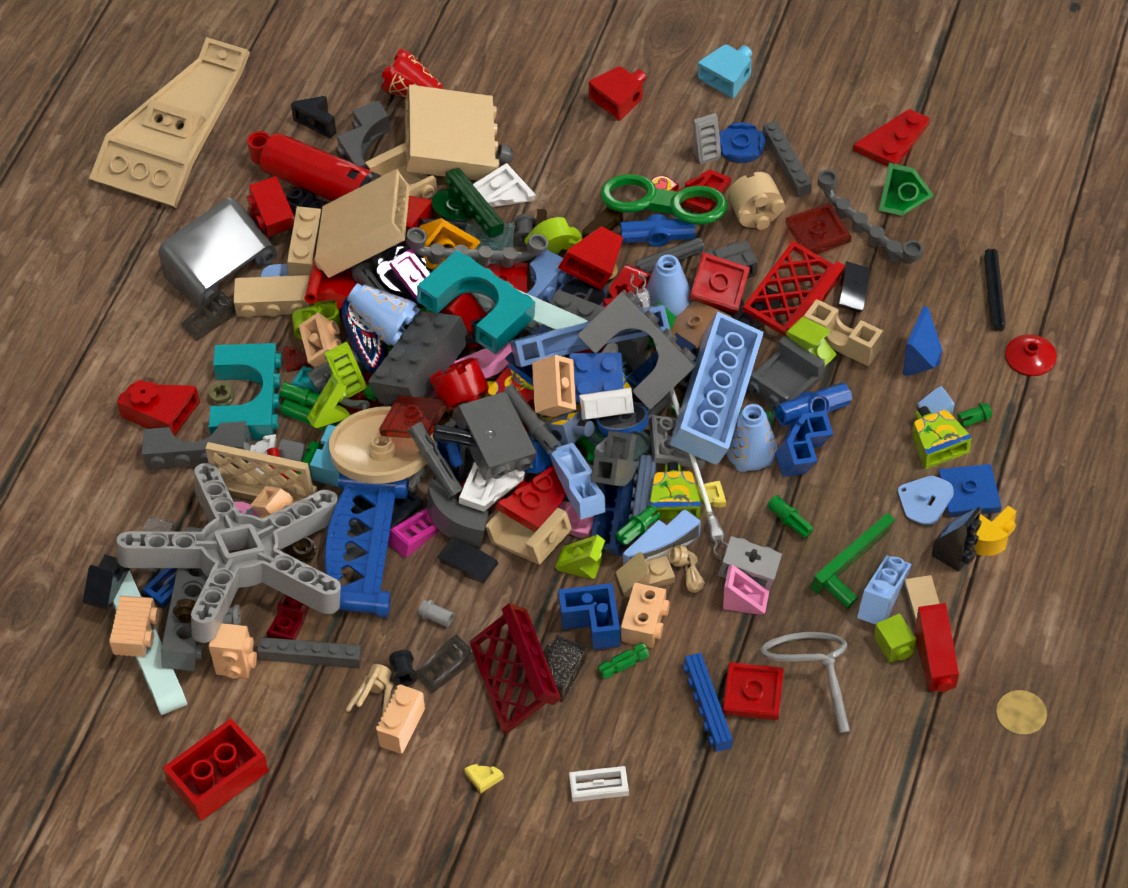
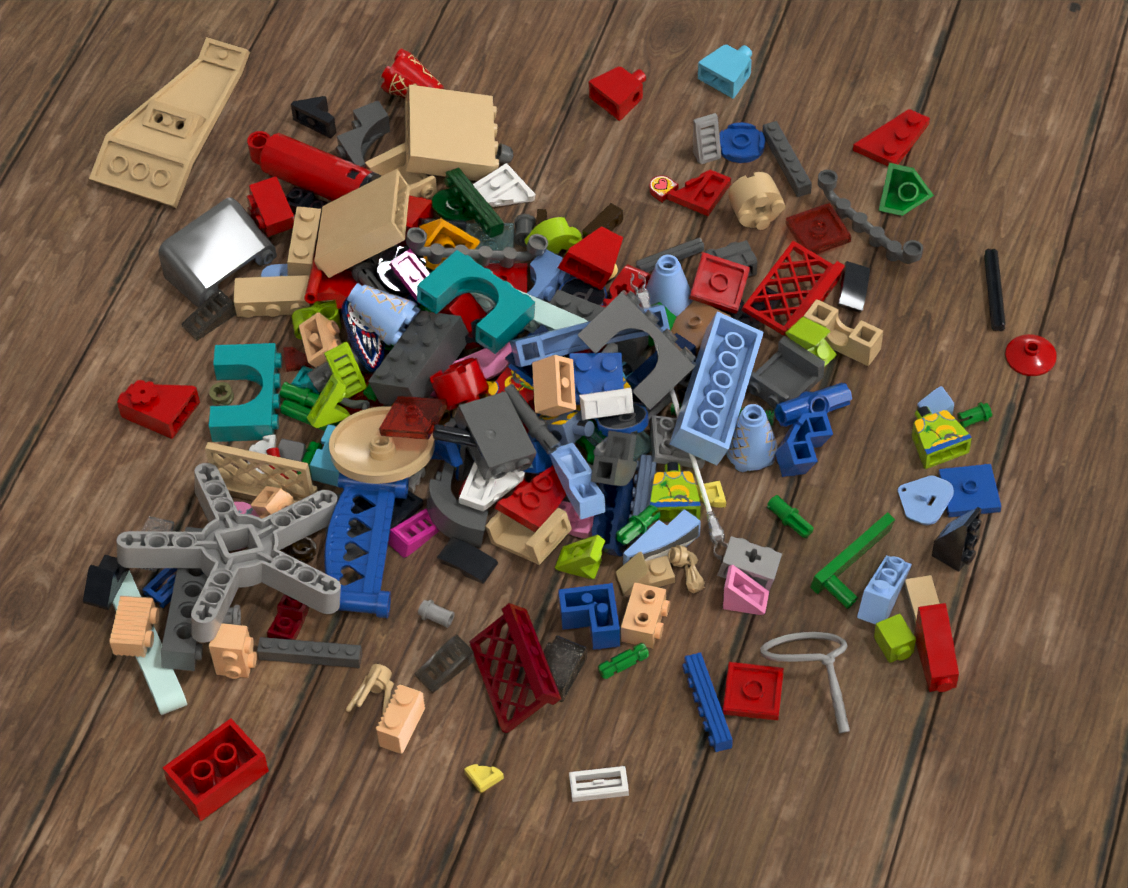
dark grey arch [141,421,251,470] -> none
dark brown plate [172,599,196,623] -> none
black bush [389,650,417,686] -> none
dark grey pin [407,422,463,498] -> none
green bar [600,174,728,225] -> none
blue piece [620,214,695,247] -> none
blue slope [903,306,942,376] -> none
yellow brick [974,506,1017,556] -> none
pearl gold sticker [996,690,1047,734] -> none

